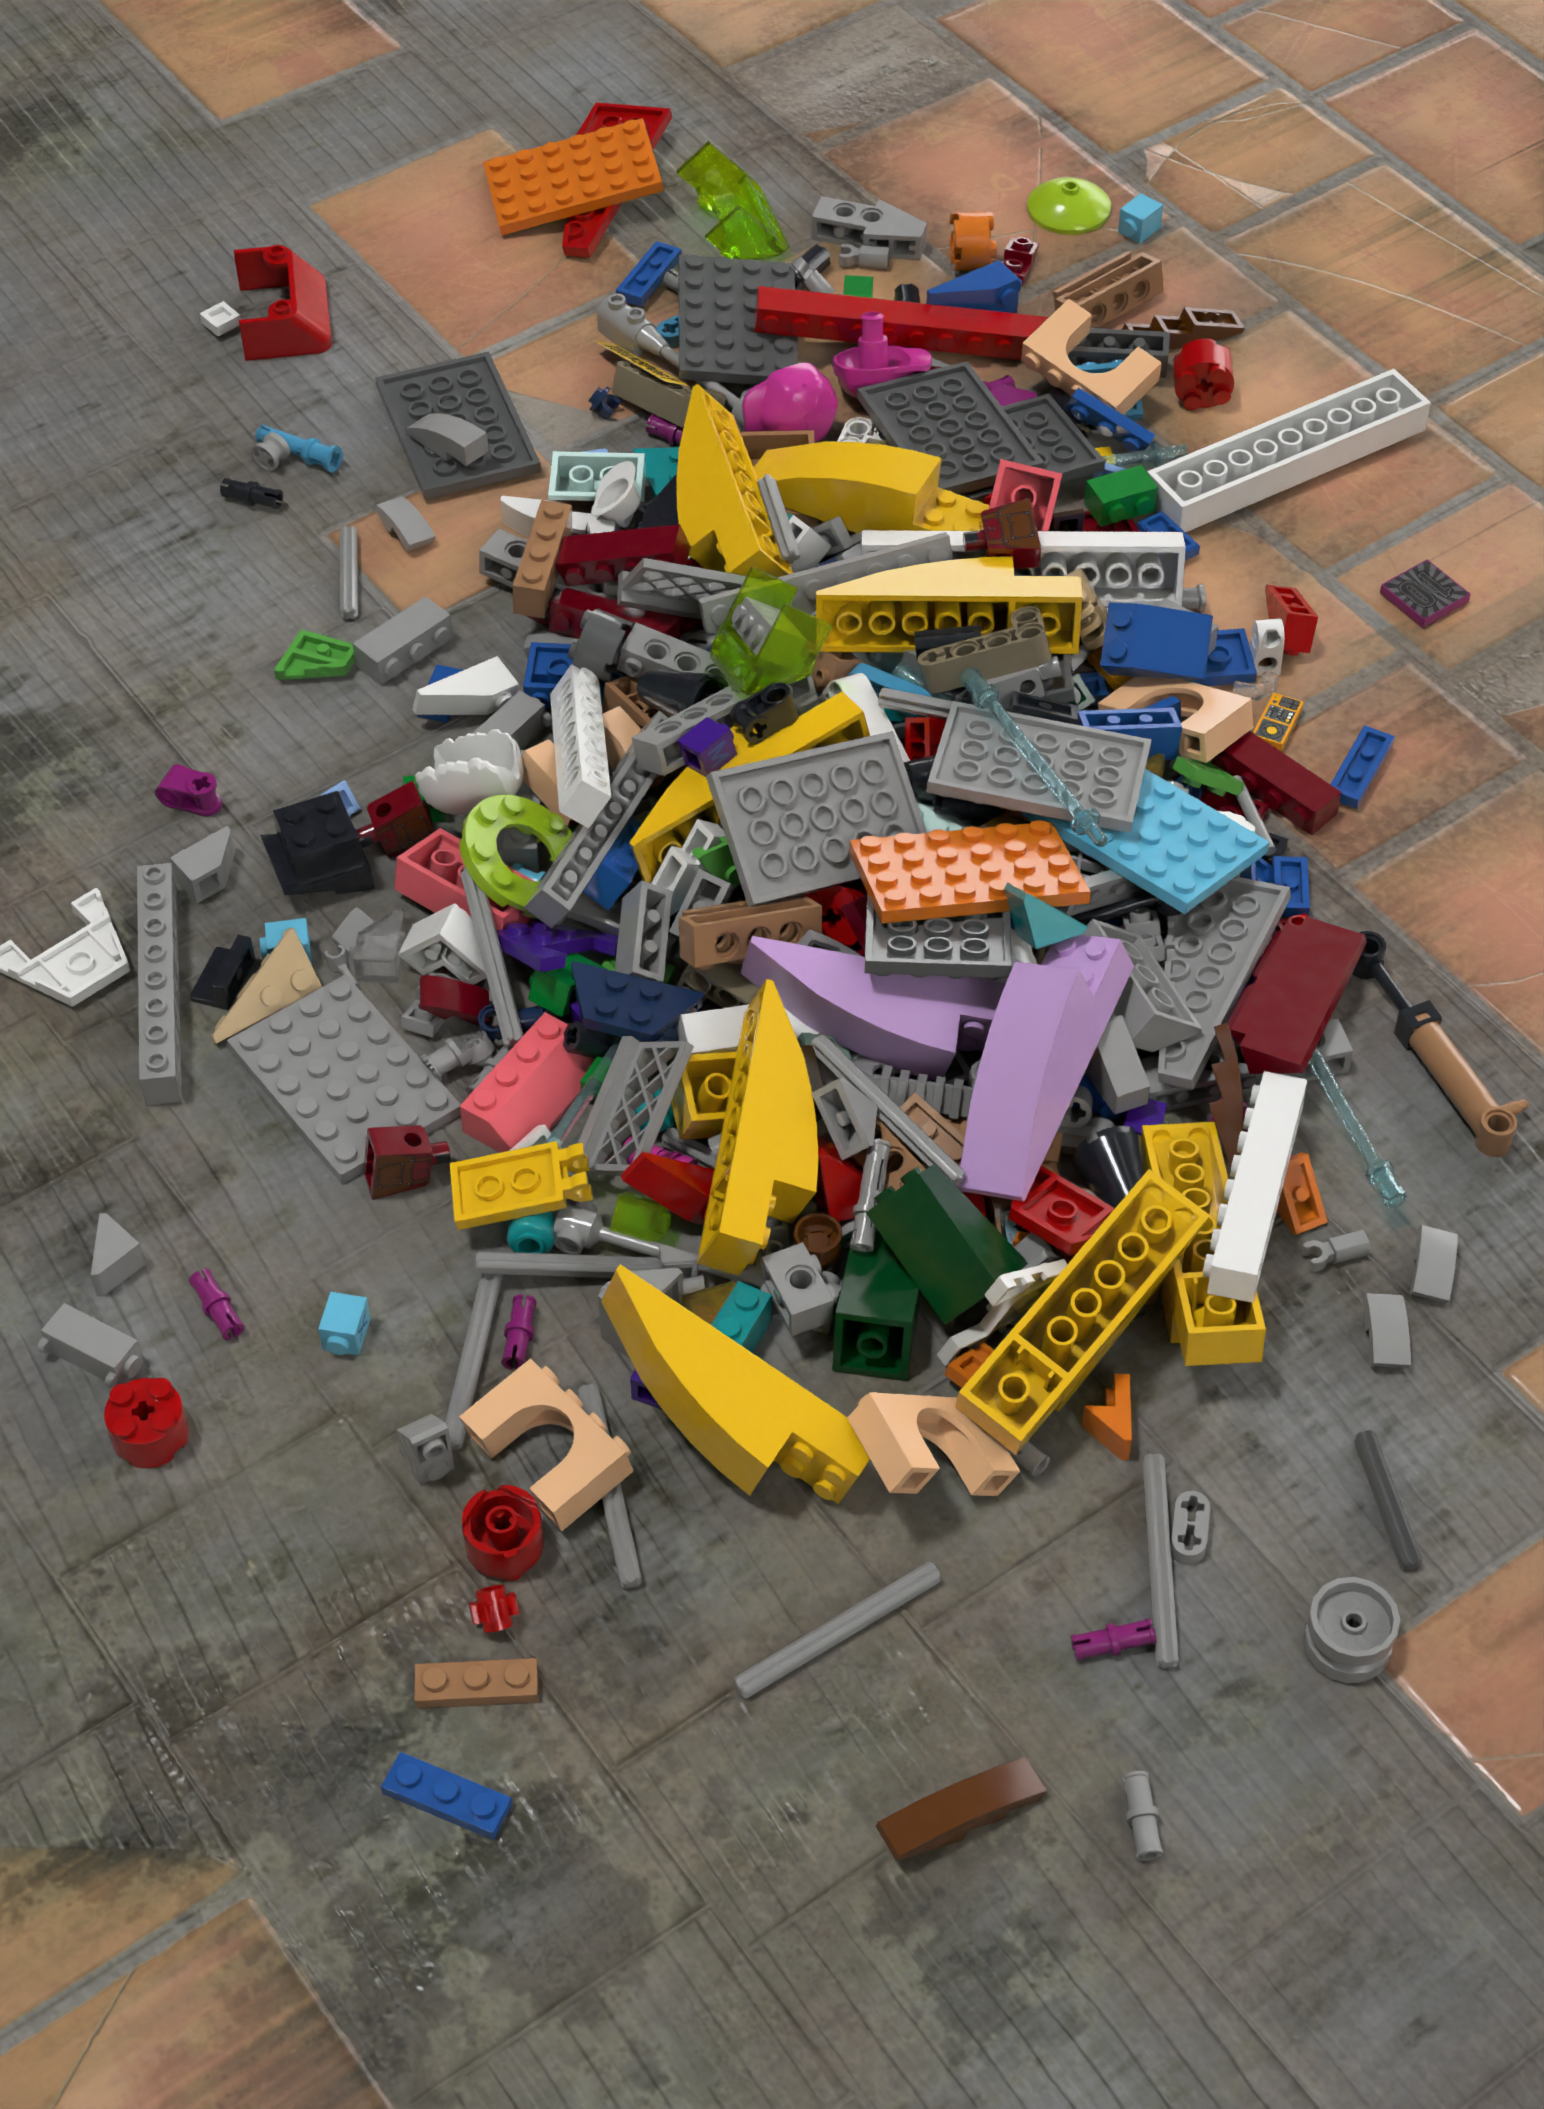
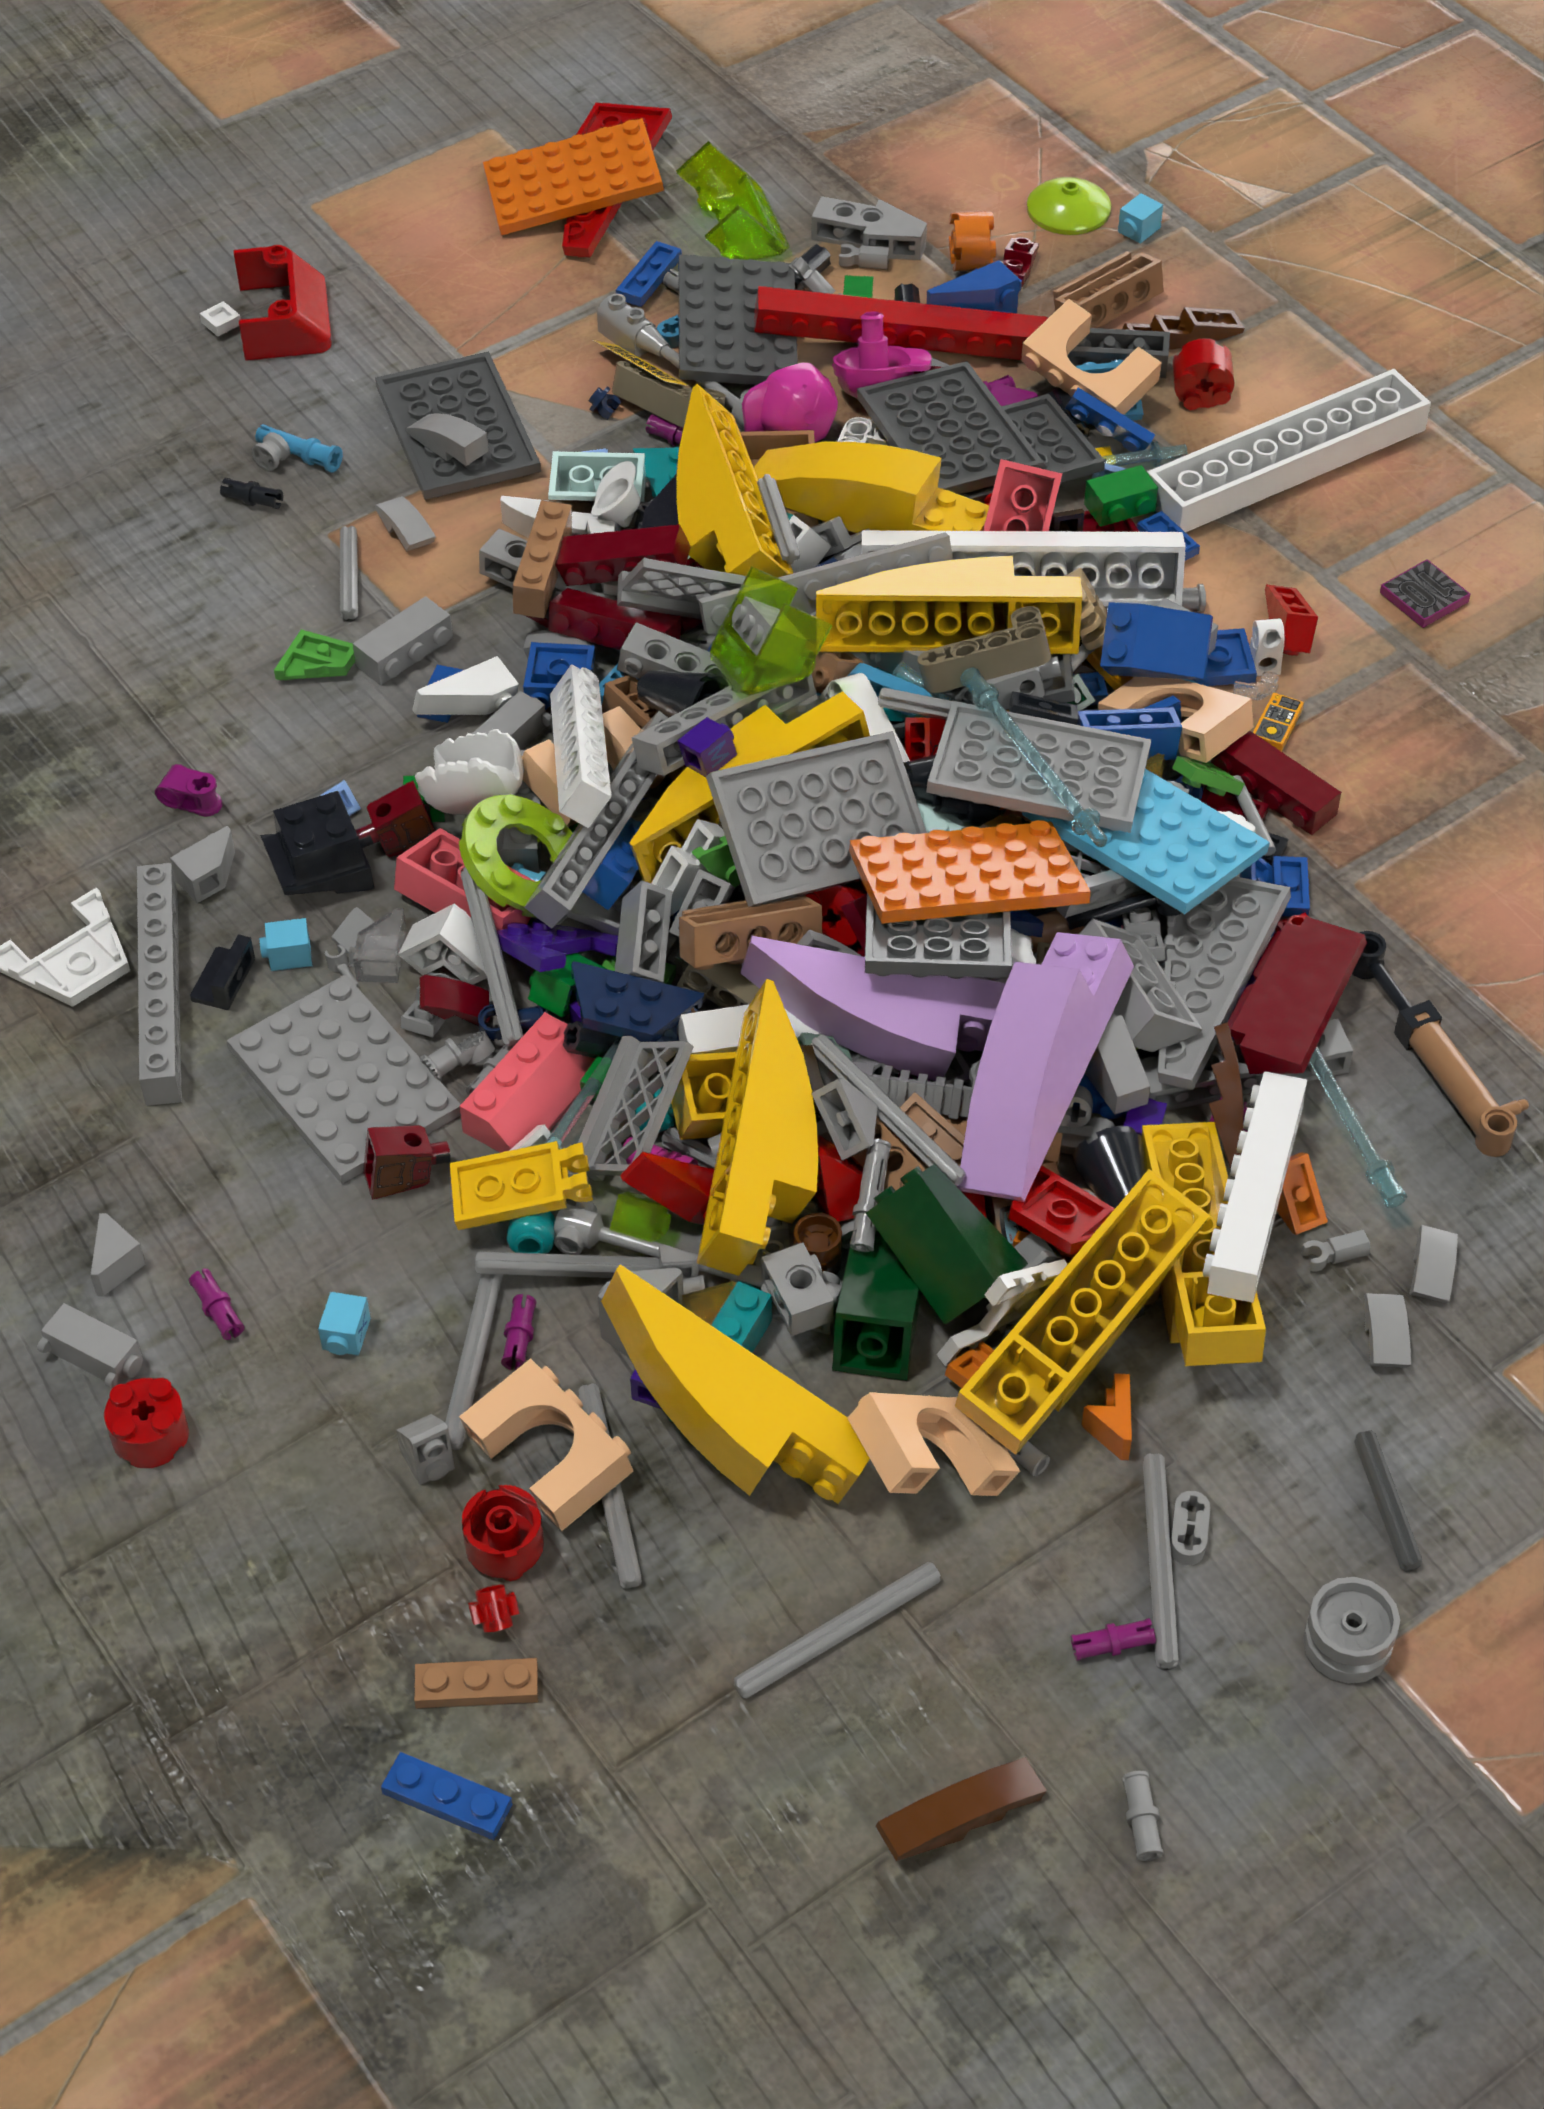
tan wing [210,928,322,1044] -> none
dark grey brick [568,609,635,682] -> none
black piece [729,682,799,744] -> none
black axle [914,625,982,660] -> none
torso [963,498,1041,568] -> none
teal slope [1004,882,1088,949] -> none
blue plate [1330,725,1395,809] -> none

